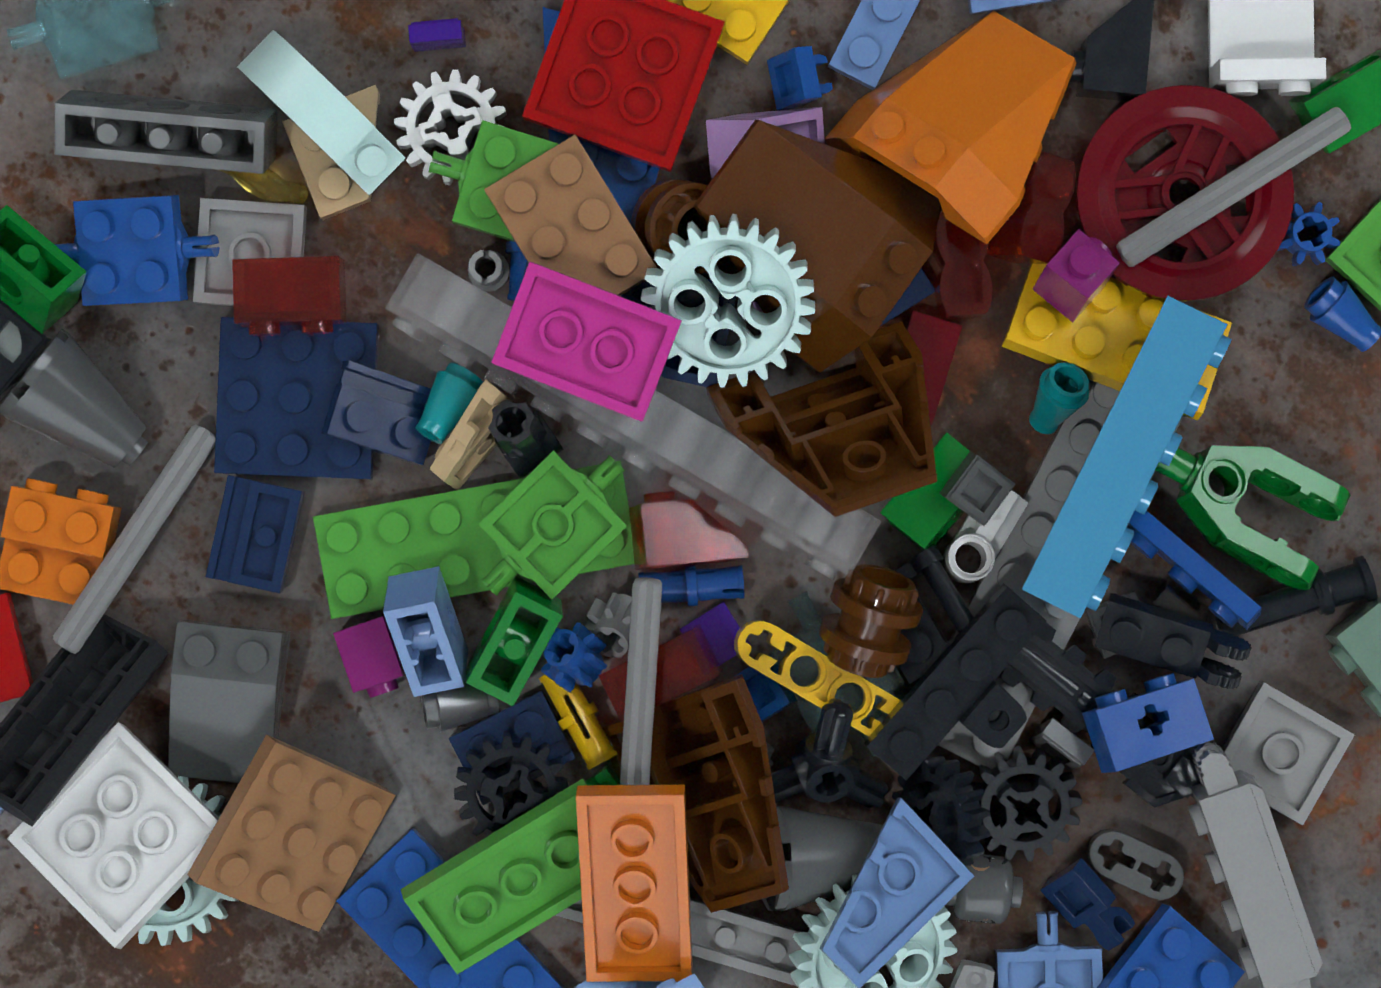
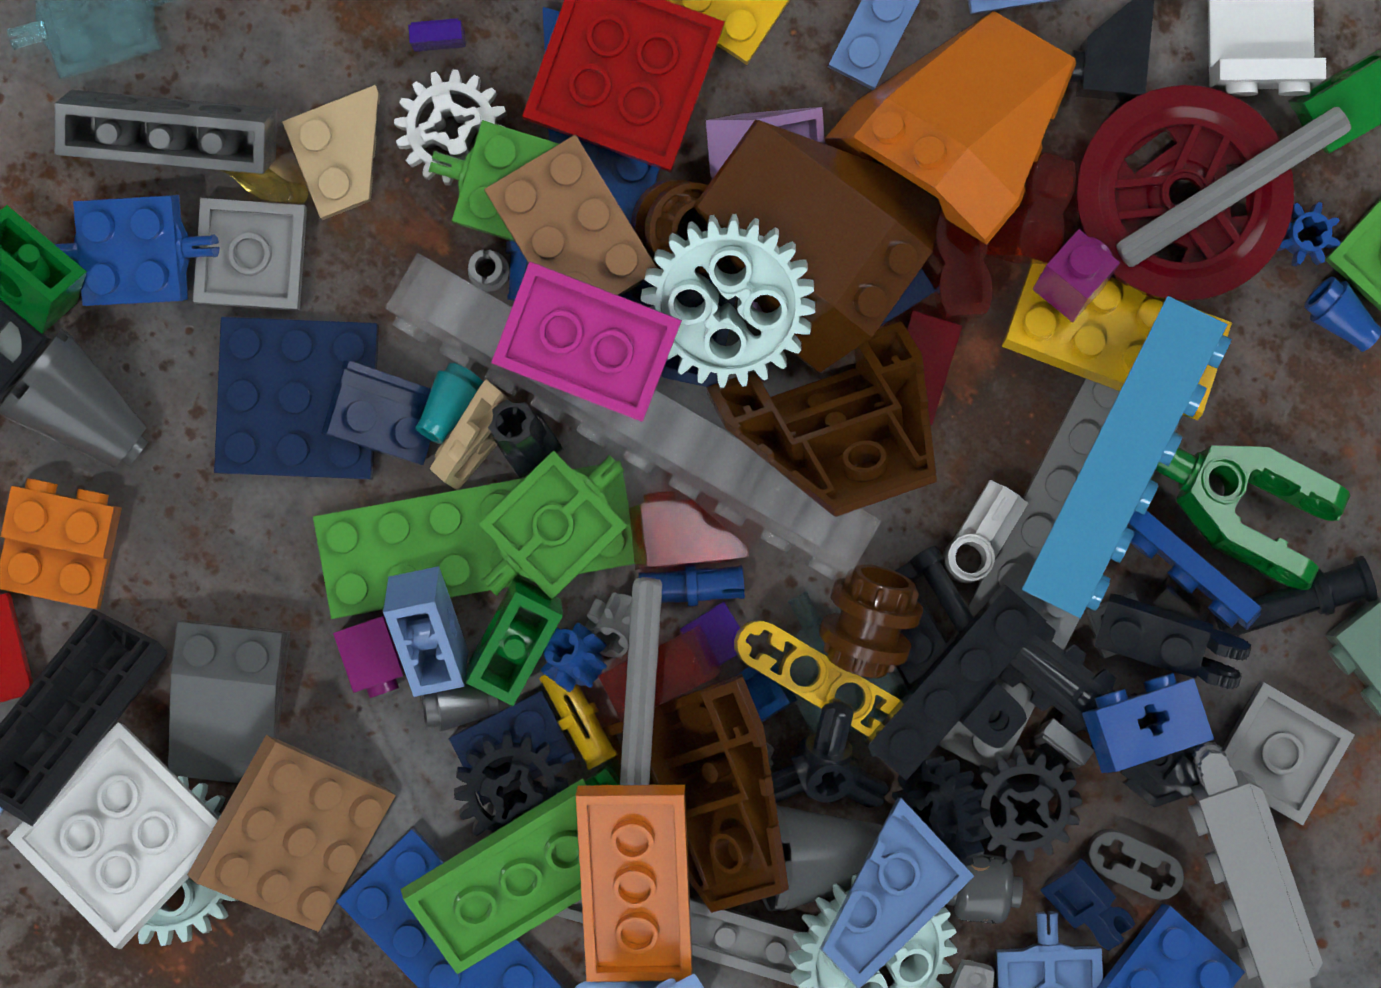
light grey axle [53,424,216,654] -> none
dark blue plate [205,475,305,593] -> none
clear red brick [232,256,347,336] -> none
light aqua arch [237,30,405,195] -> none
blue tile [767,46,833,111] -> none
green hinge [880,433,970,551] -> none
dark grey tile [939,451,1015,526] -> none
teal cone [1029,362,1089,434] -> none

